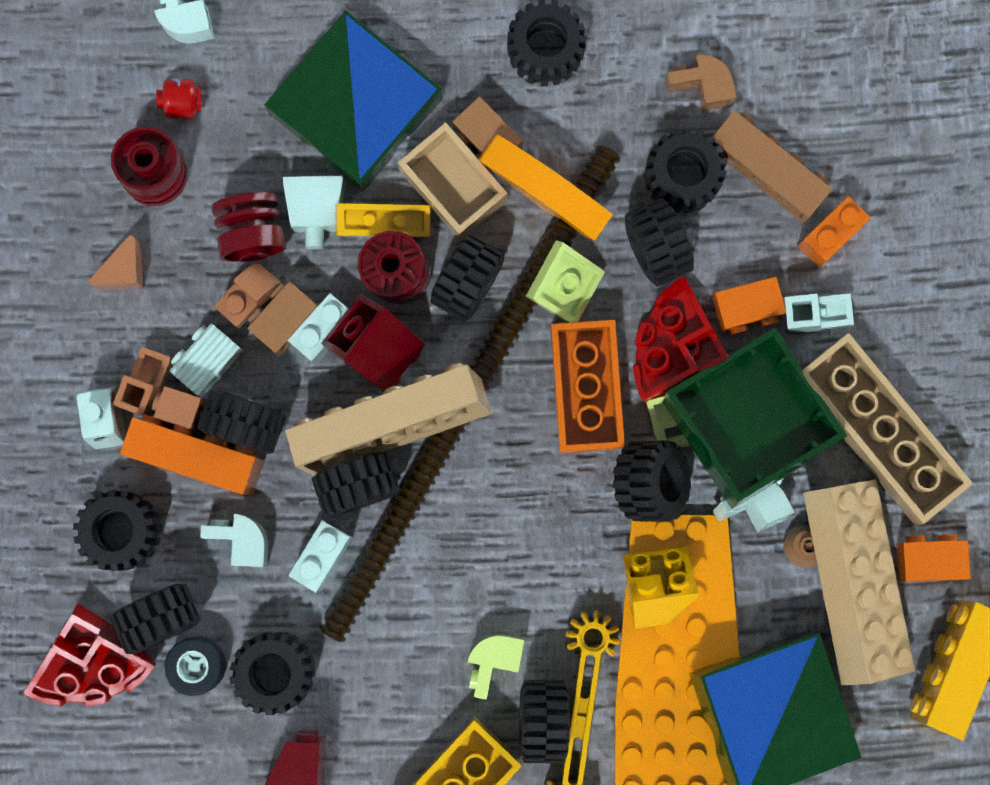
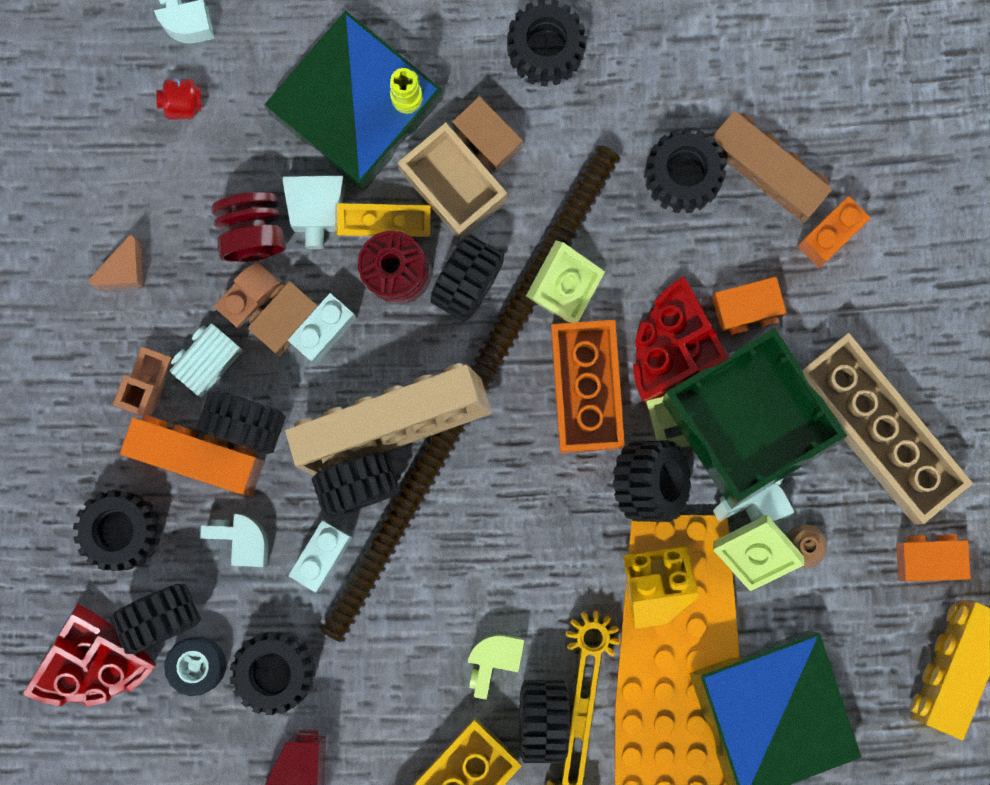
light aqua torso [77,386,126,450] -> none
dark red wheel [111,127,187,206] -> none
nougat brick [152,386,206,433] -> none
dark red slope [321,294,425,393] -> none
light orange slope [478,134,613,241] -> none
black tyre [625,198,694,287] -> none
medium nougat brick [665,54,736,111] -> none
light aqua brick [785,293,854,332] -> none
tan brick [803,479,915,685] -> none
none -> neon yellow axle [390,68,423,114]
none -> yellowish green plate [713,514,804,591]

